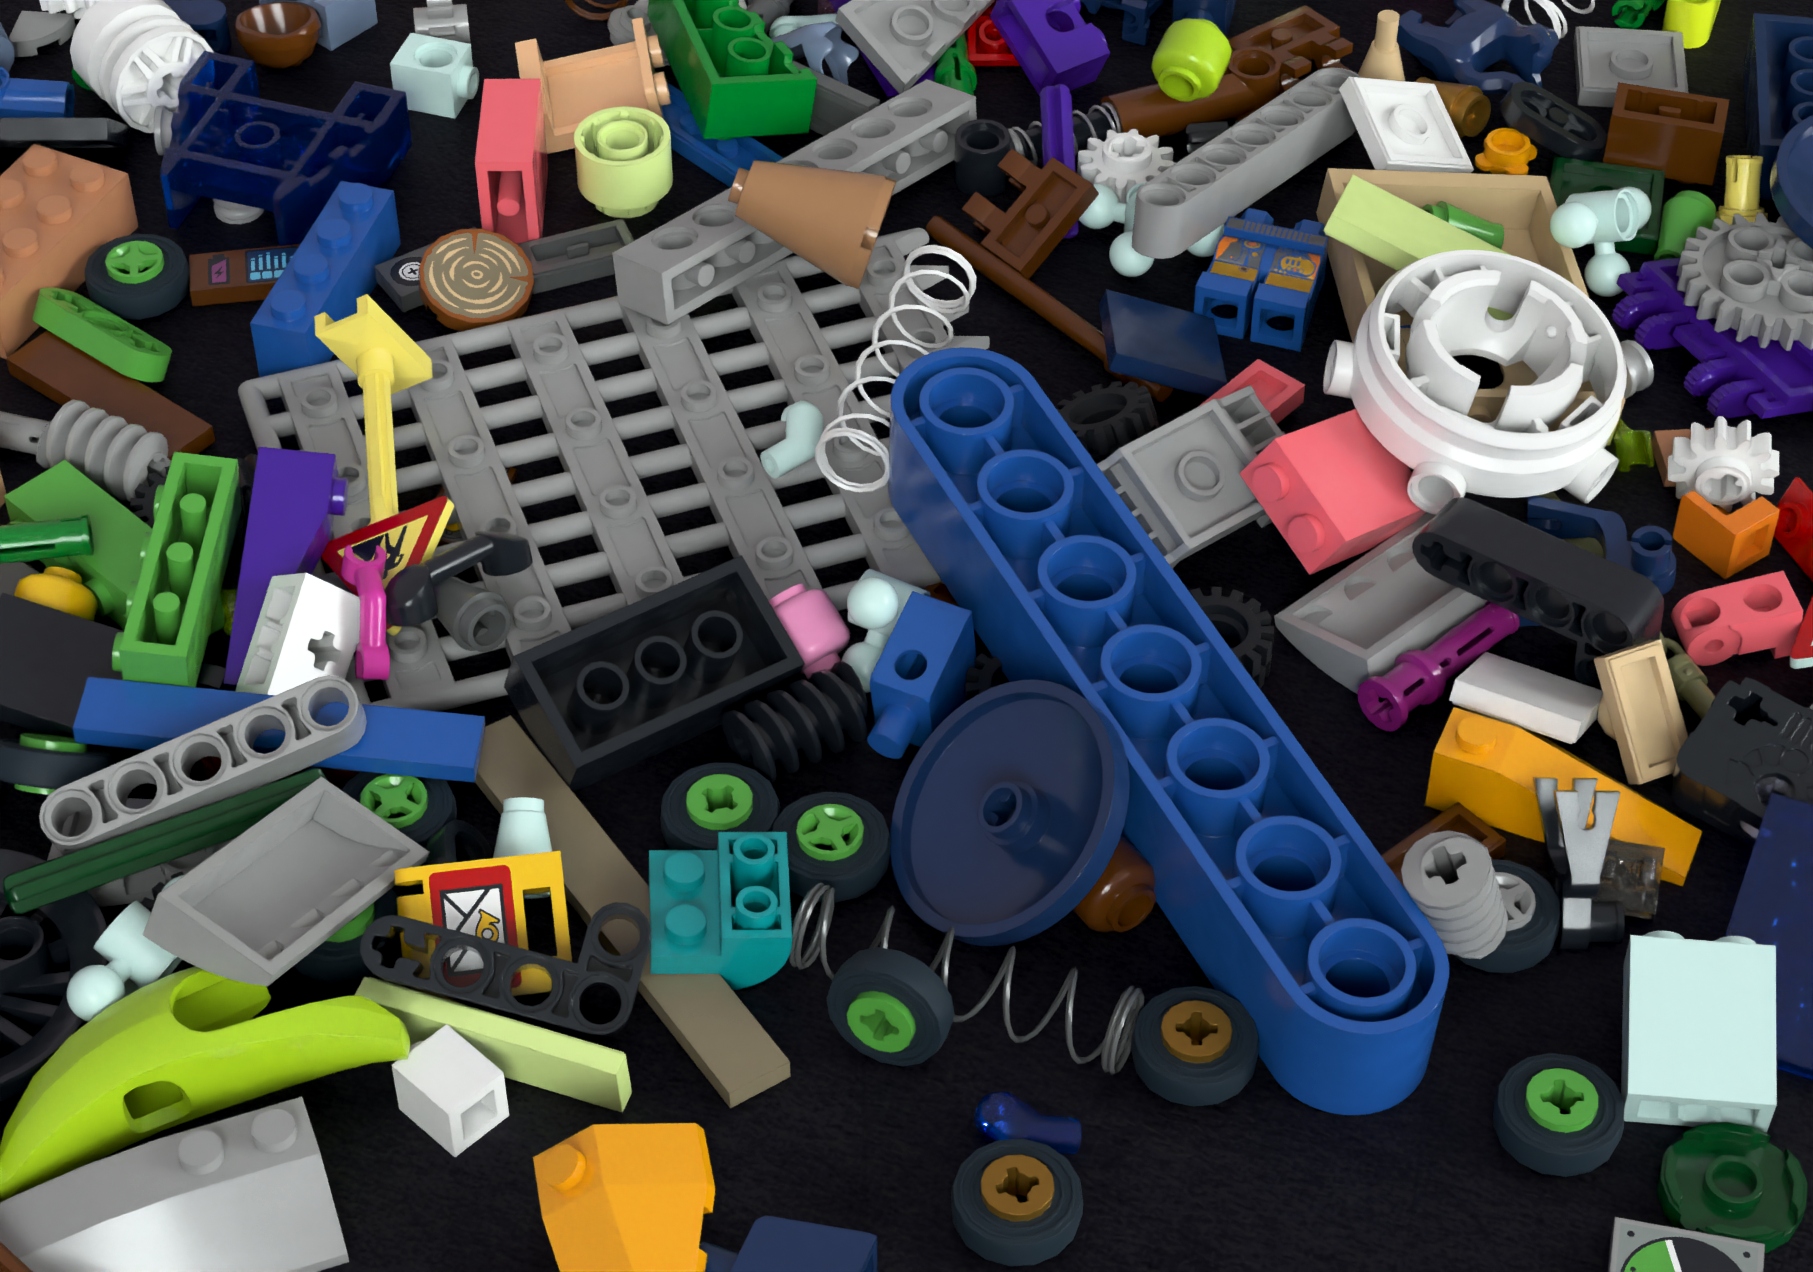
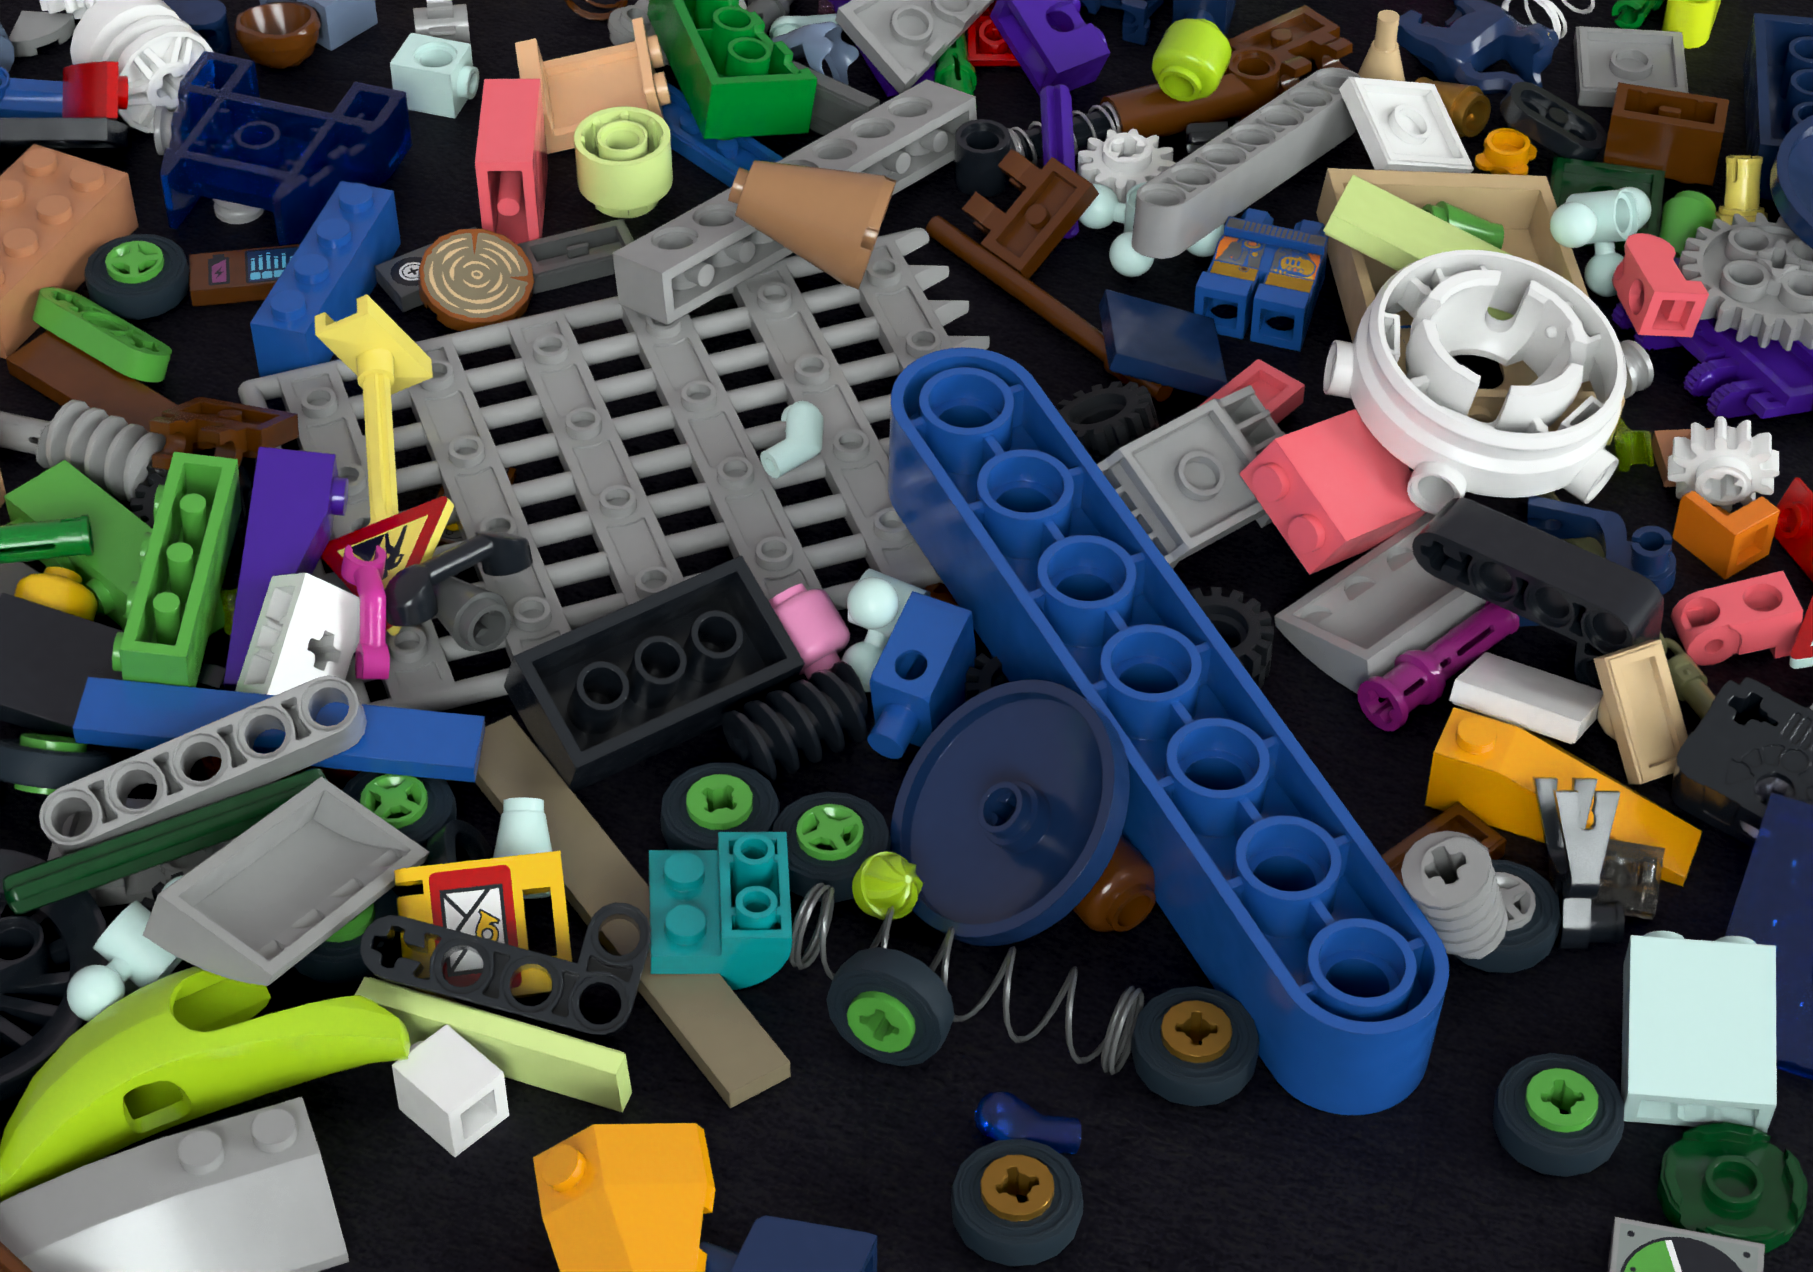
white piece [815,245,976,493] -> none
none -> red slope [62,61,128,120]
none -> reddish brown plate [149,397,299,470]
none -> lime plate [852,851,923,920]
none -> coral leg [1612,233,1709,337]

